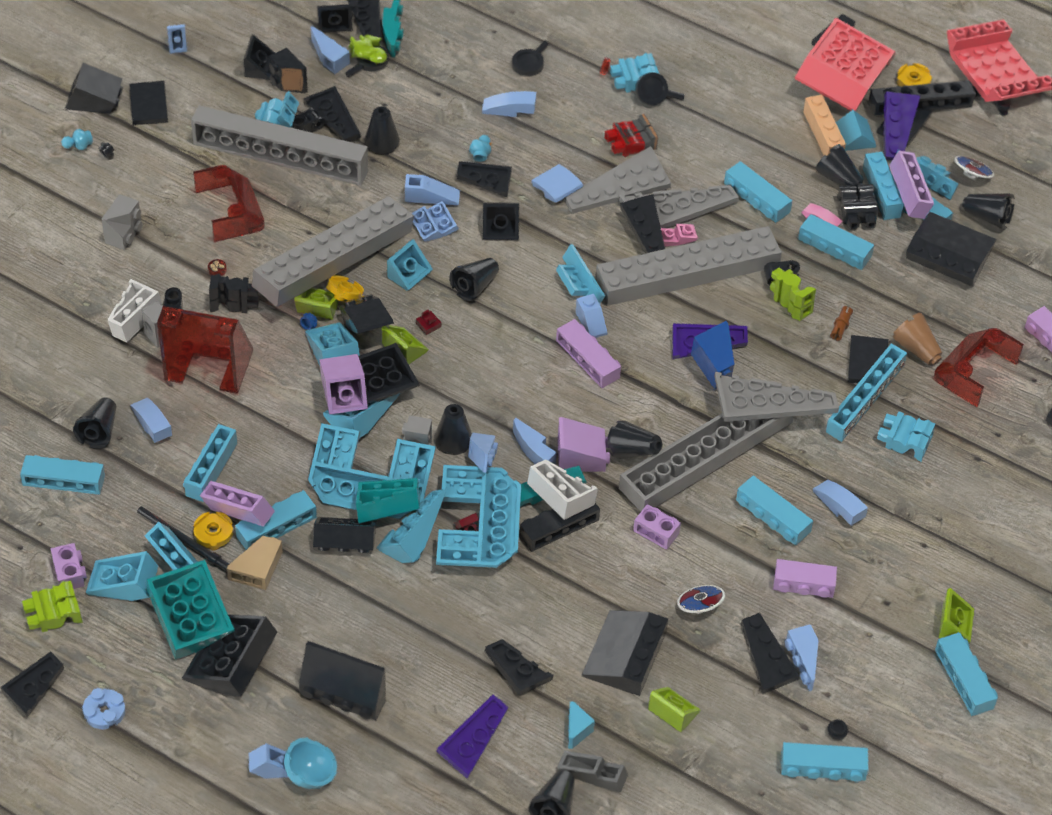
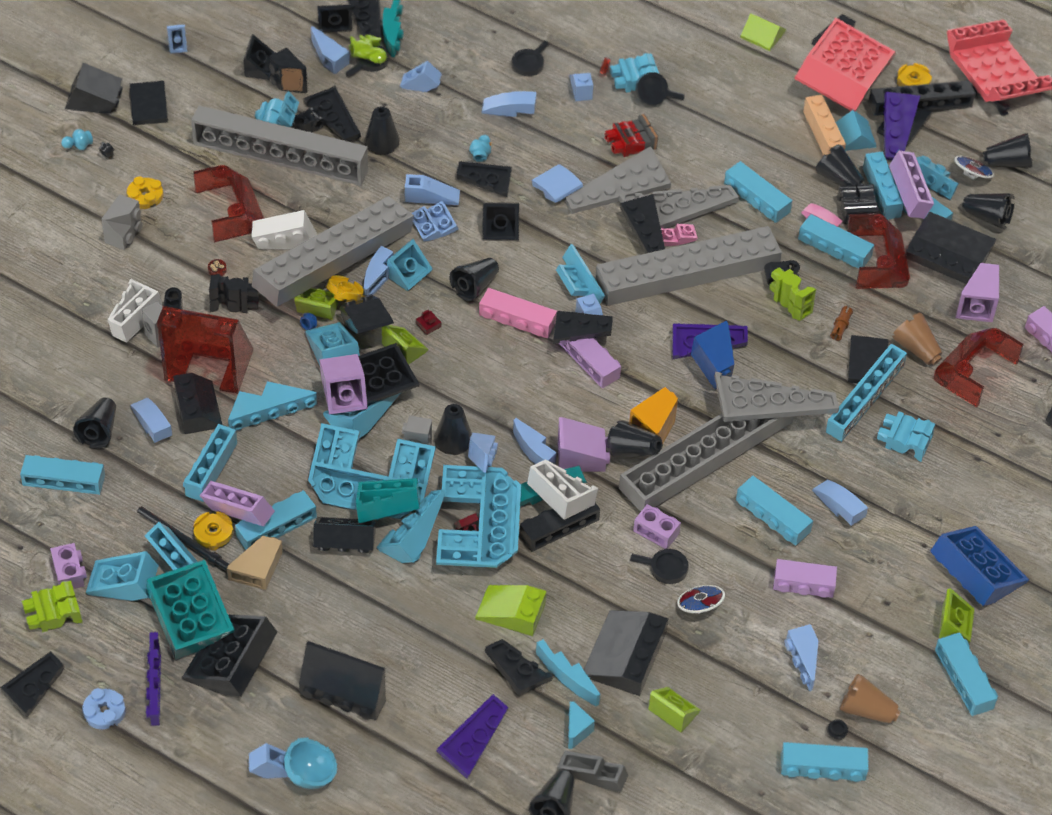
black wing [741,612,799,694] -> none
none -> yellow plate [127,176,163,209]
none -> dark purple wing [146,632,161,726]
none -> black slope [173,373,222,434]
none -> medium azure slope [228,381,317,431]
none -> white wedge [252,210,317,249]
none -> light blue slope [364,245,393,296]
none -> light blue slope [400,61,442,92]
none -> lime slope [475,585,546,636]
none -> bright pink brick [479,288,557,338]
none -> medium azure slope [536,639,600,706]
none -> black wing [553,311,613,344]
none -> light blue slope [569,73,593,101]
none -> light orange slope [629,387,678,443]
none -> black piece [630,549,688,584]
none -> lime slope [740,13,786,51]
none -> medium nougat cone [840,674,901,724]
none -> clear red windscreen [847,214,910,289]
none -> blue slope [930,526,1029,606]
none -> lavender slope [956,263,999,322]
none -> black cone [983,133,1032,168]

